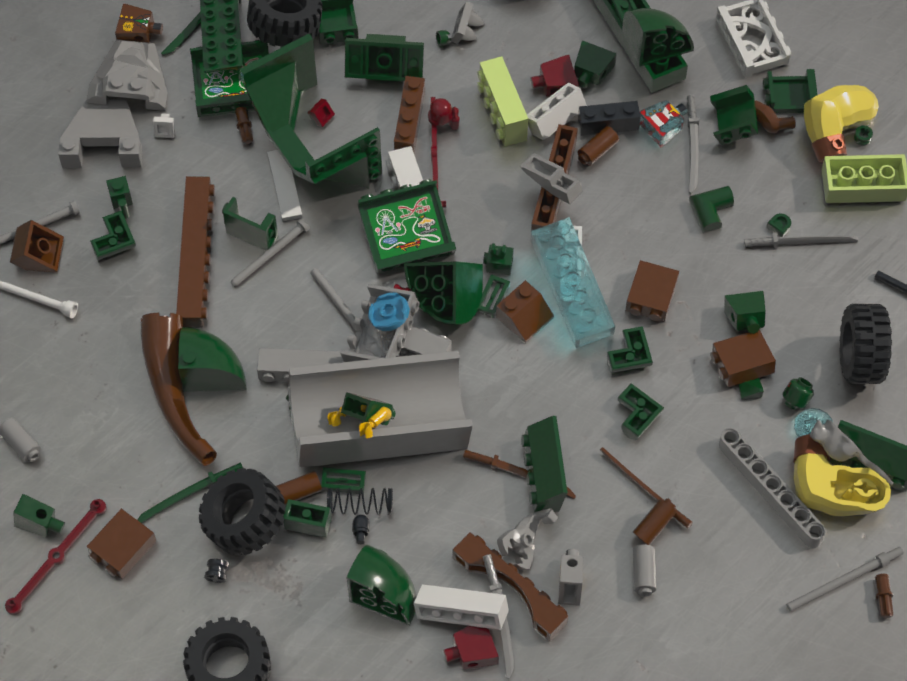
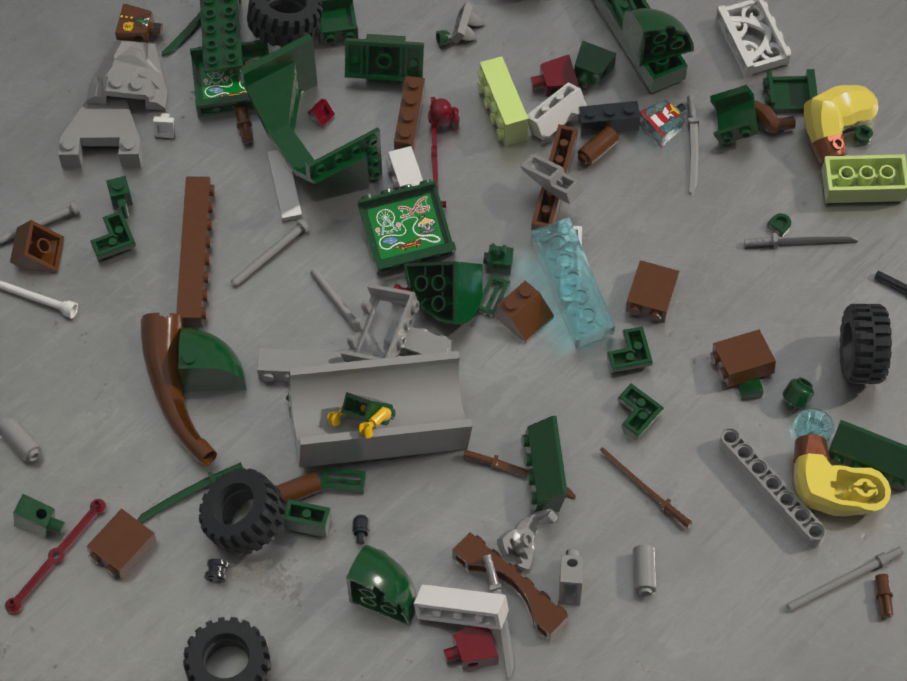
dark green panel [222,197,278,251] -> none
black piece [327,487,393,515] -> none
dark azure tile [368,293,410,331] -> none
reddish brown brick [633,498,677,545] -> none
dark green brick [689,186,734,233] -> none
dark green torso [724,291,766,334] -> none
light grey animal [810,420,893,485] -> none

